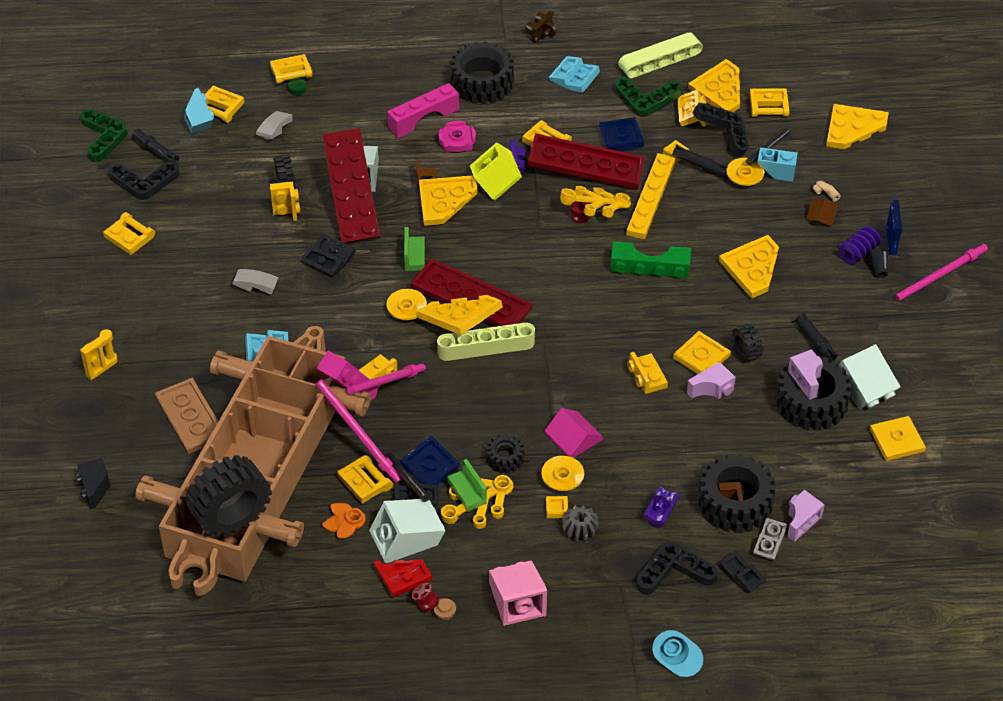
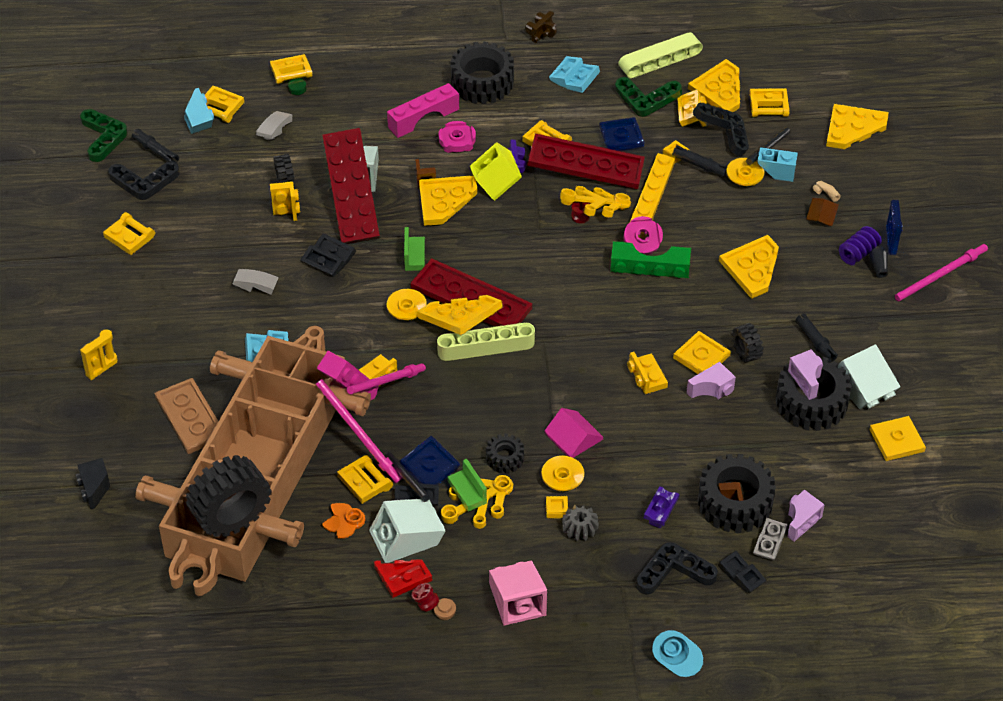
none -> dark pink plate [623,216,663,255]

